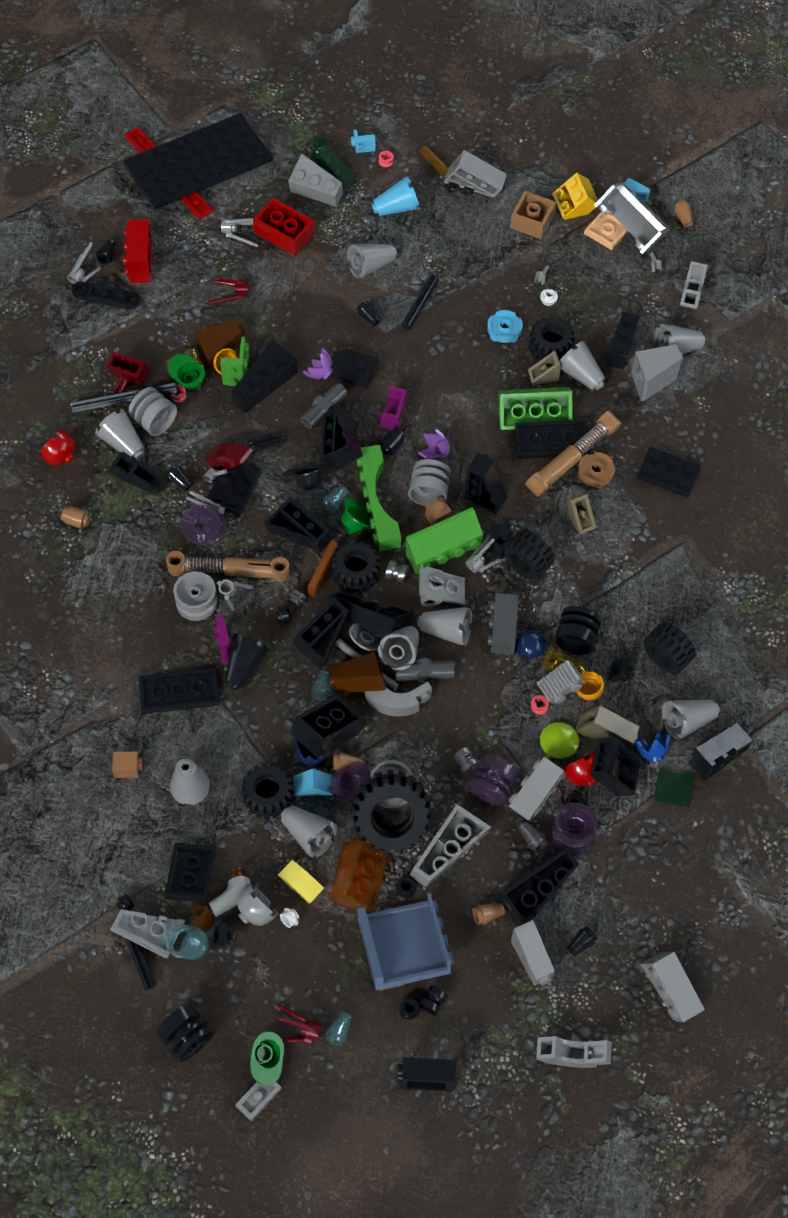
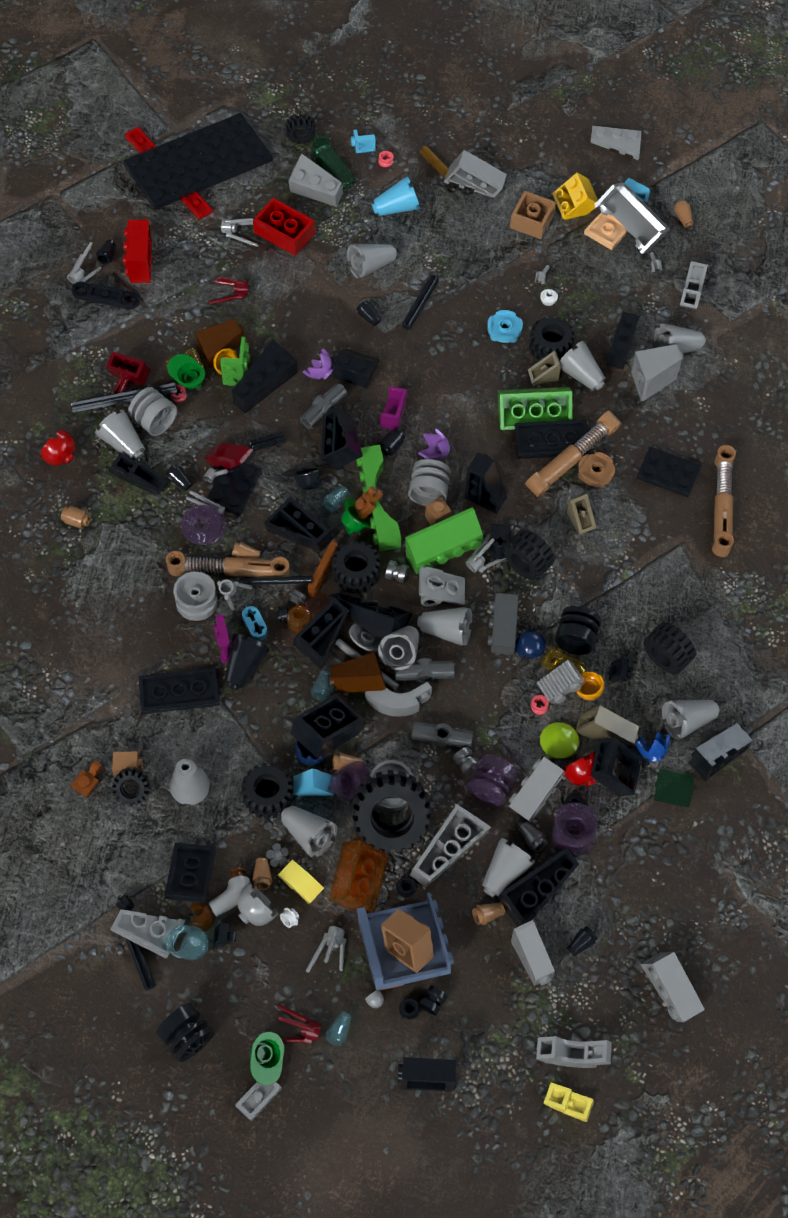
none -> dark orange plate [70,760,104,799]
none -> black tyre [112,767,150,807]
none -> medium nougat cone [232,542,260,559]
none -> black bar [239,576,314,585]
none -> medium azure beam [242,606,268,641]
none -> medium nougat cone [252,858,272,890]
none -> dark grey plant [266,843,289,867]
none -> black tyre [285,113,316,144]
none -> clear orange head [287,605,312,634]
none -> light grey plant [306,926,347,973]
none -> dark orange plate [353,486,383,519]
none -> light grey hinge [365,990,384,1008]
none -> medium nougat brick [381,909,434,973]
none -> dark grey piece [412,722,473,749]
none -> light grey cone [482,838,535,898]
none -> light yellow slope [544,1083,594,1122]
none -> light grey wing [590,126,641,160]
none -> medium nougat piece [712,445,736,557]

